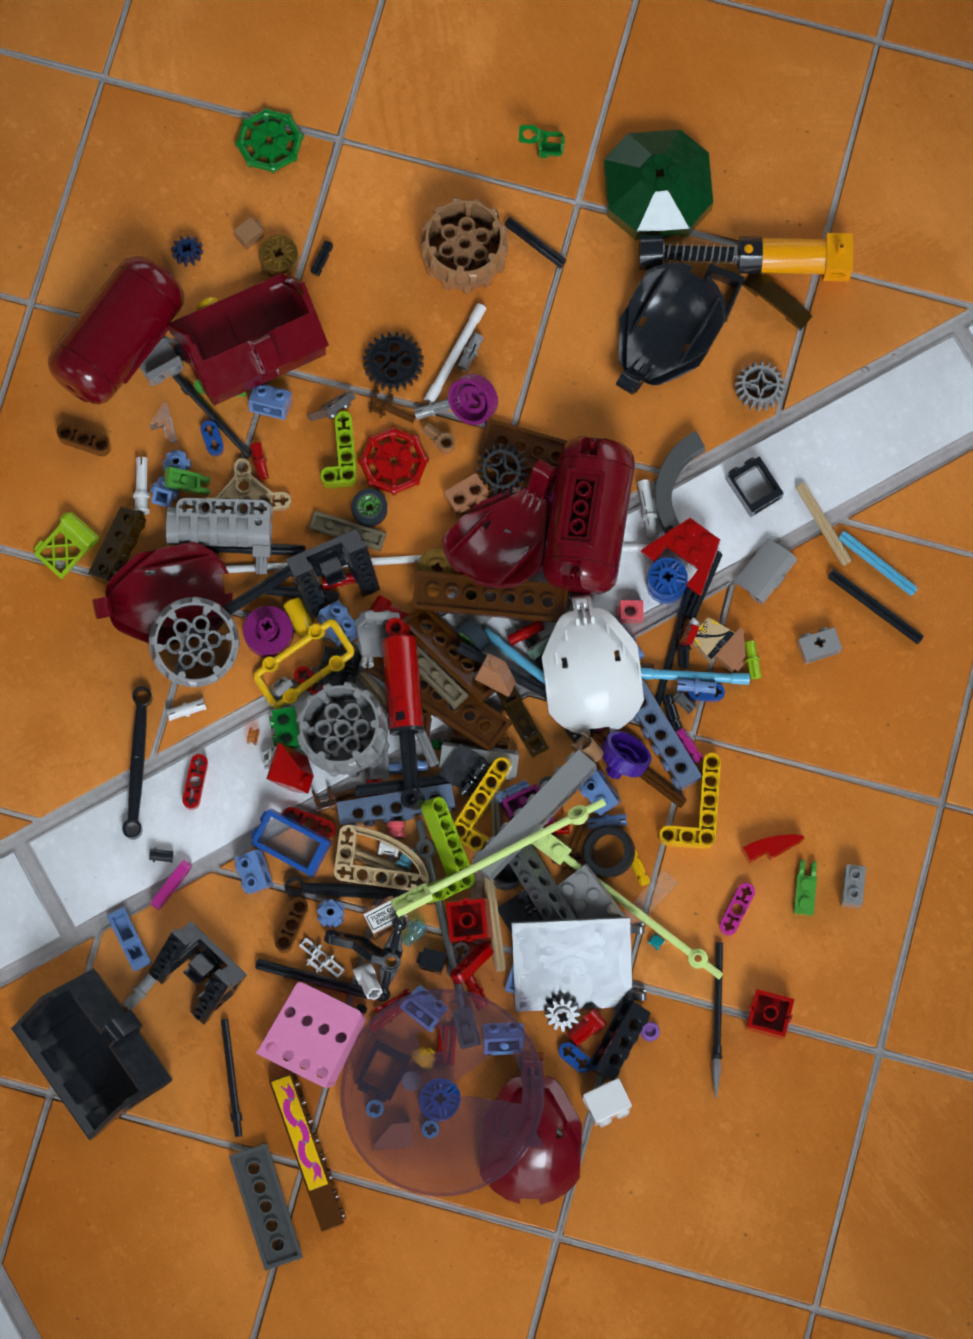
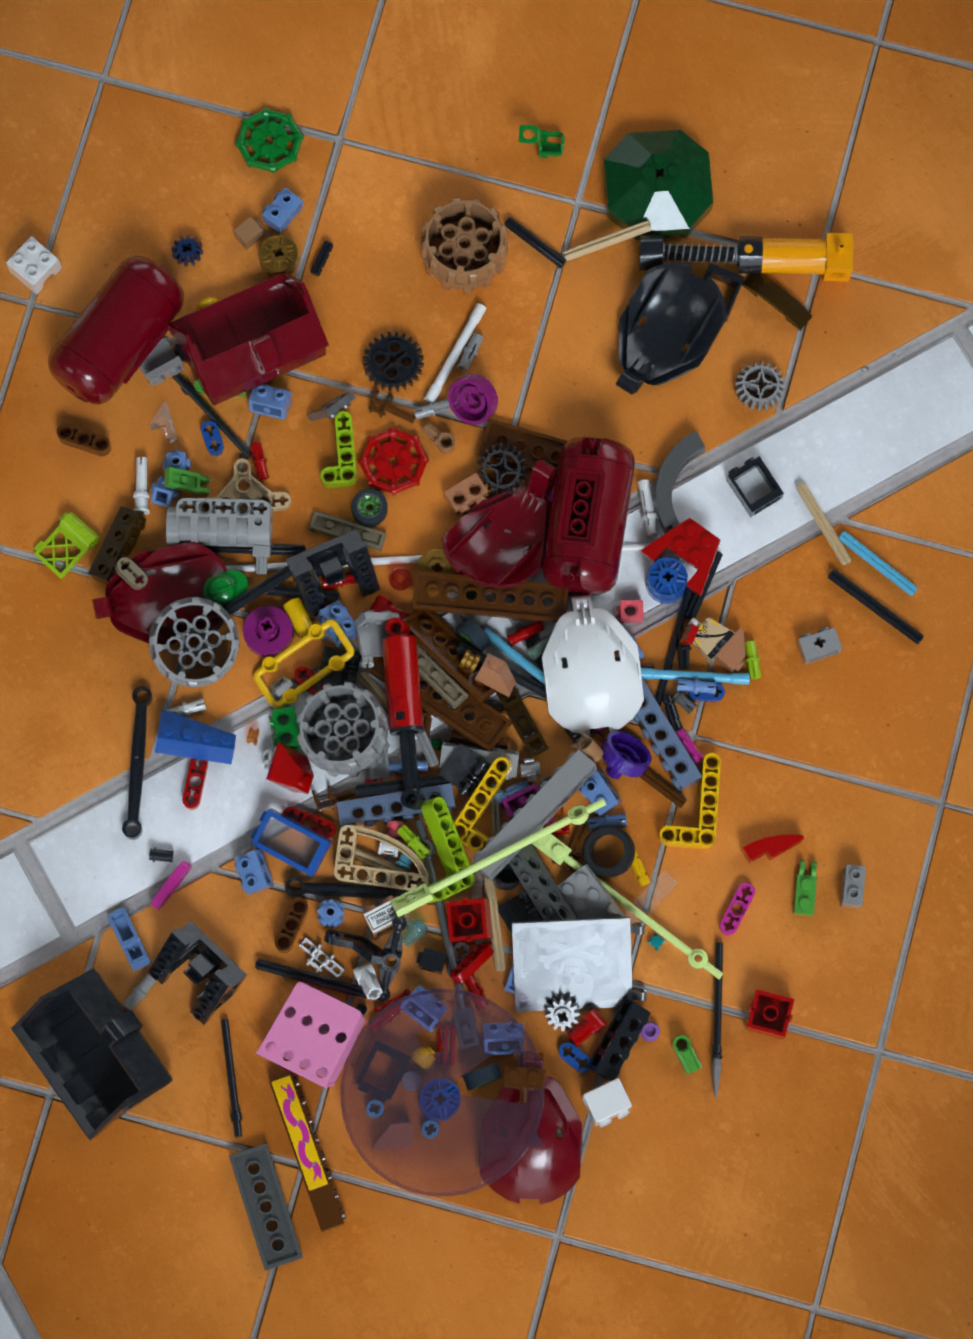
light grey panel [734,539,797,604] -> none
none -> white piece [6,236,62,295]
none -> dark tan beam [115,557,148,590]
none -> blue wedge [155,709,236,764]
none -> green piece [203,570,248,606]
none -> medium blue brick [262,187,304,234]
none -> clear red piece [388,567,413,591]
none -> lime axle [397,824,430,860]
none -> pearl gold wheel [459,649,481,673]
none -> black wheel [463,1062,503,1091]
none -> reddish brown plate [504,1066,546,1103]
none -> light grey gear [520,758,541,782]
none -> tan axle [563,220,652,261]
none -> bright green piece [671,1035,702,1075]

